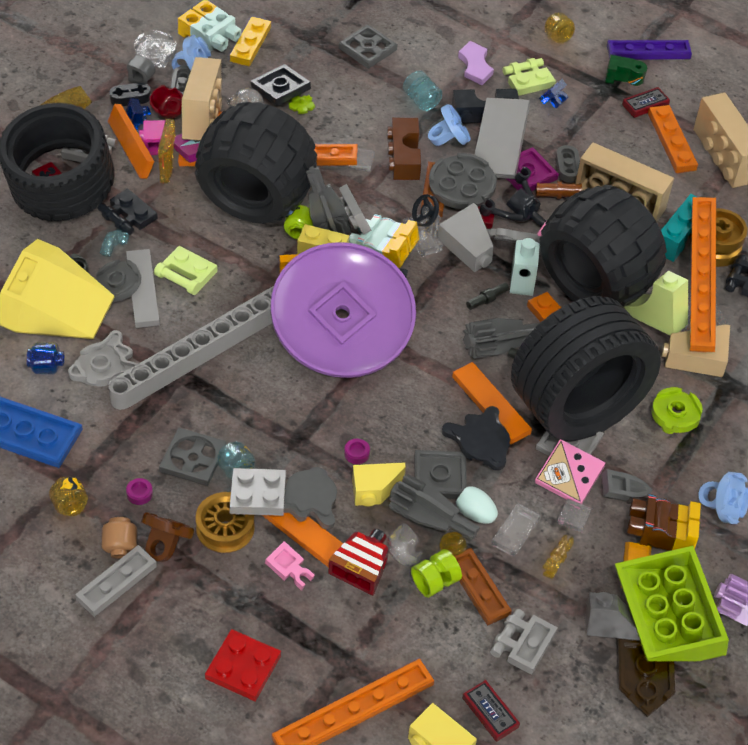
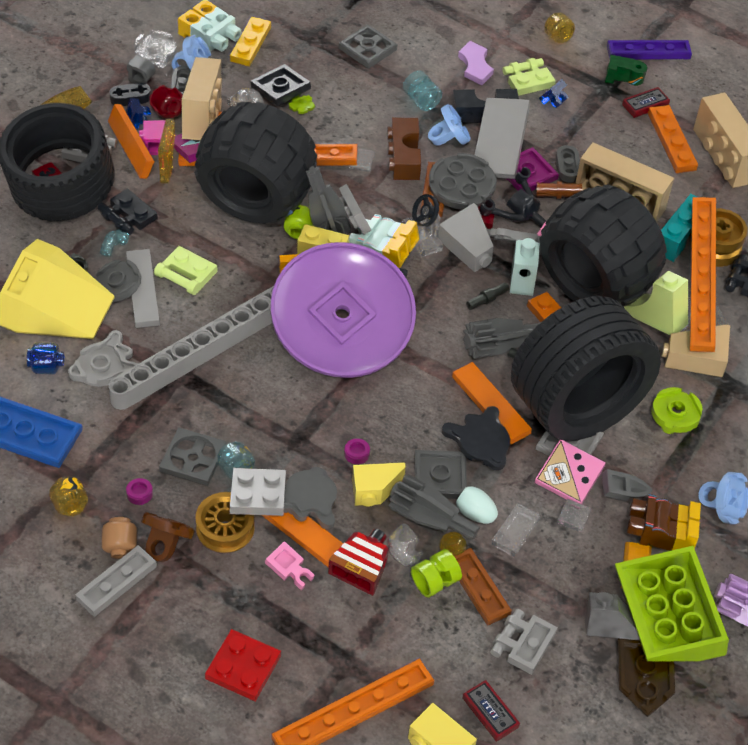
clear yellow piece [543,535,574,579] -> none

